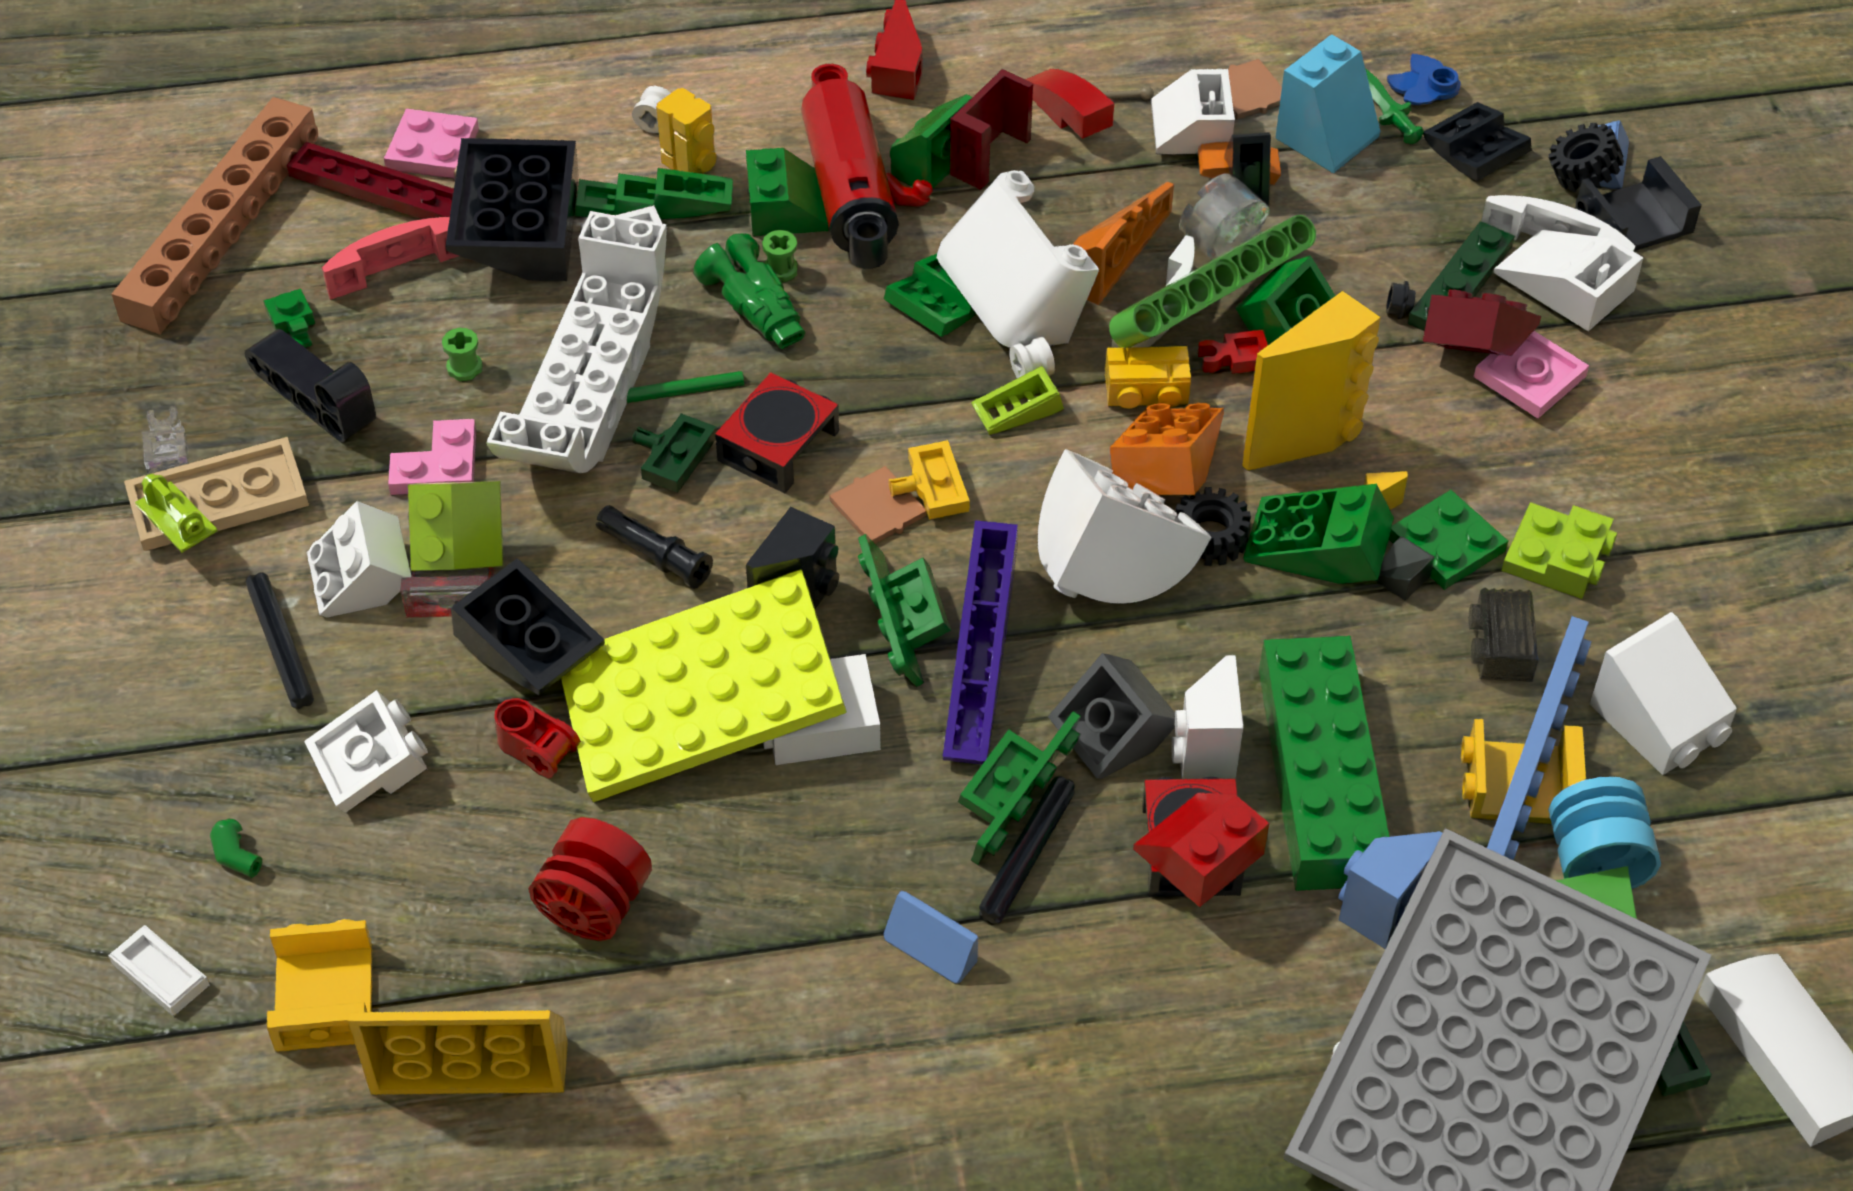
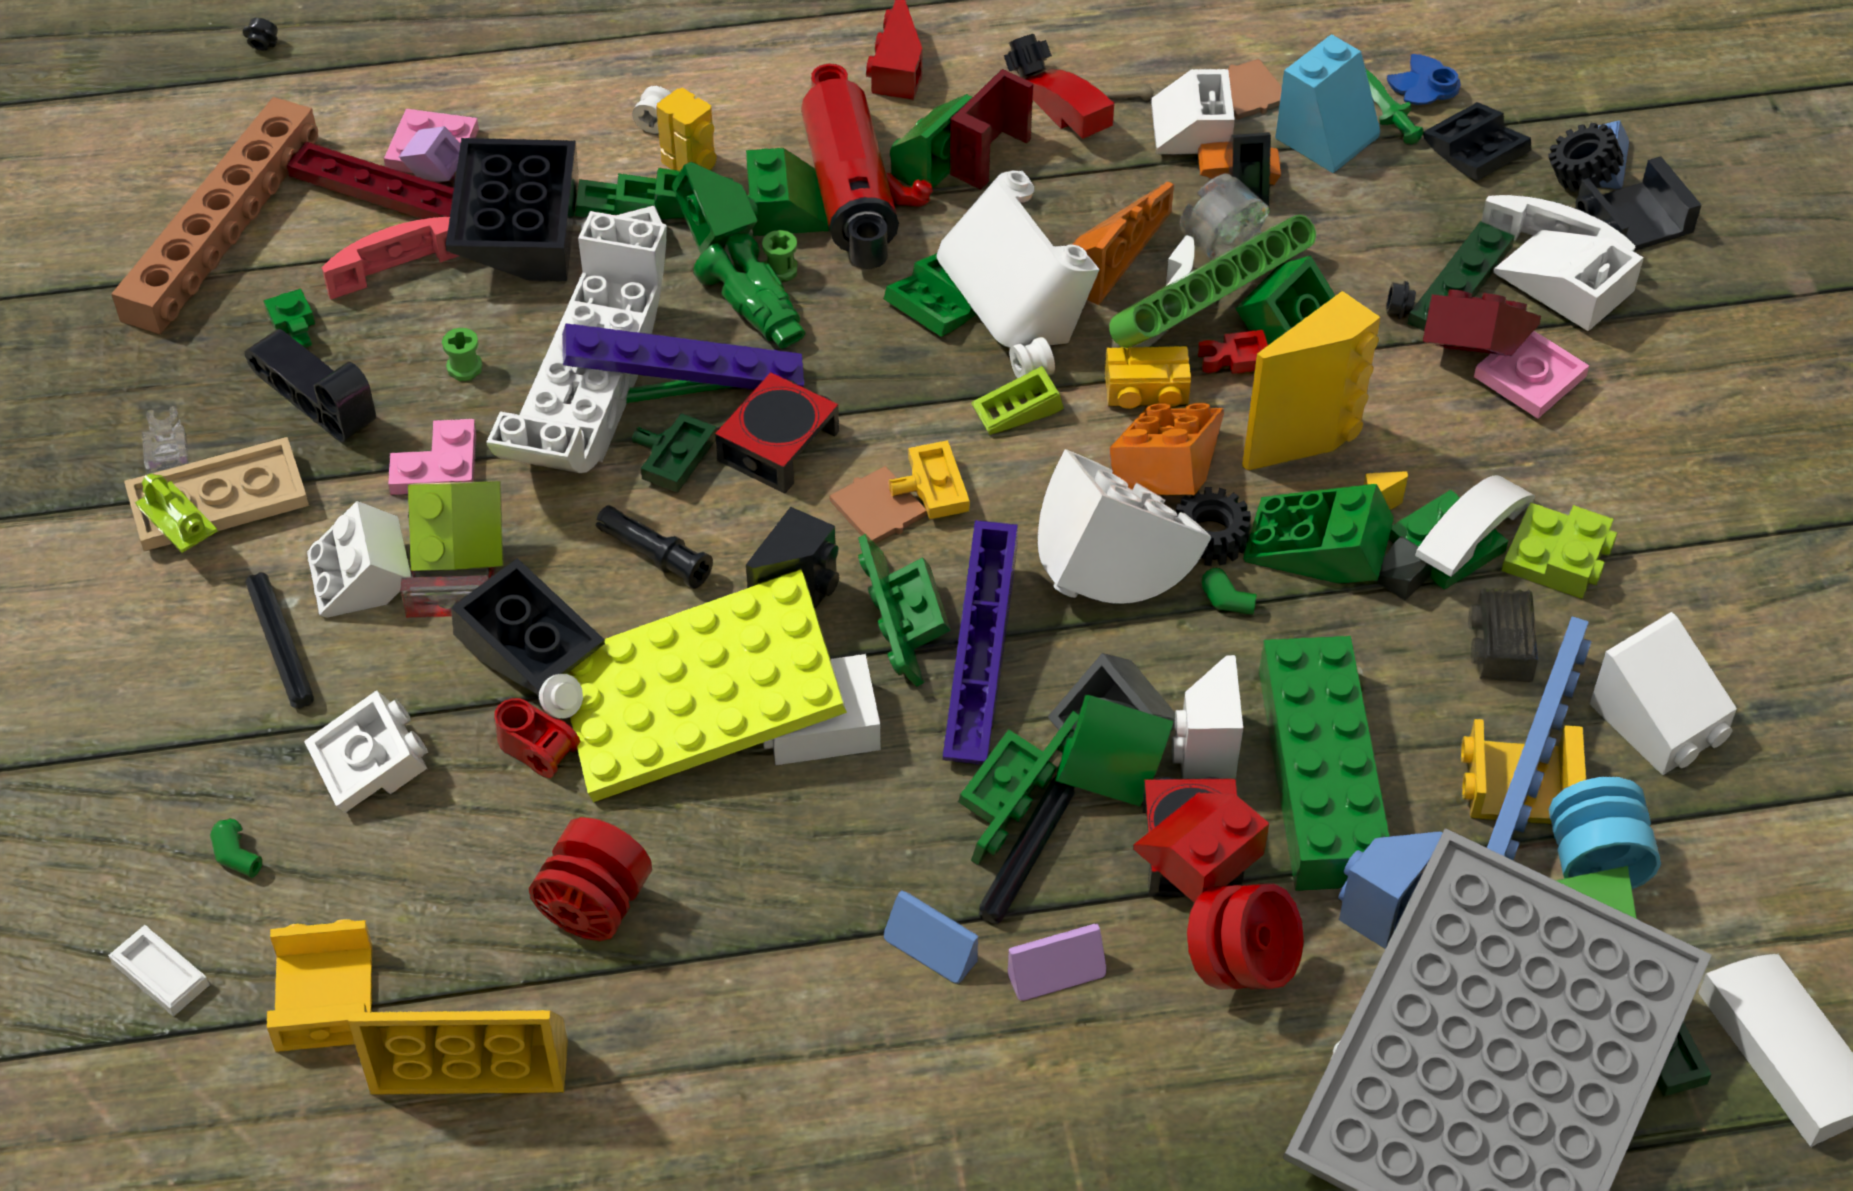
none -> black plate [242,18,278,51]
none -> lavender panel [399,126,460,182]
none -> white plate [539,674,583,718]
none -> dark purple plate [562,323,804,389]
none -> green slope [671,162,758,254]
none -> black gear [1003,34,1052,78]
none -> lavender slope [1008,924,1106,1001]
none -> green slope [1055,695,1174,806]
none -> red wheel [1187,883,1304,990]
none -> green arm [1201,567,1257,615]
none -> white slope [1415,475,1535,577]

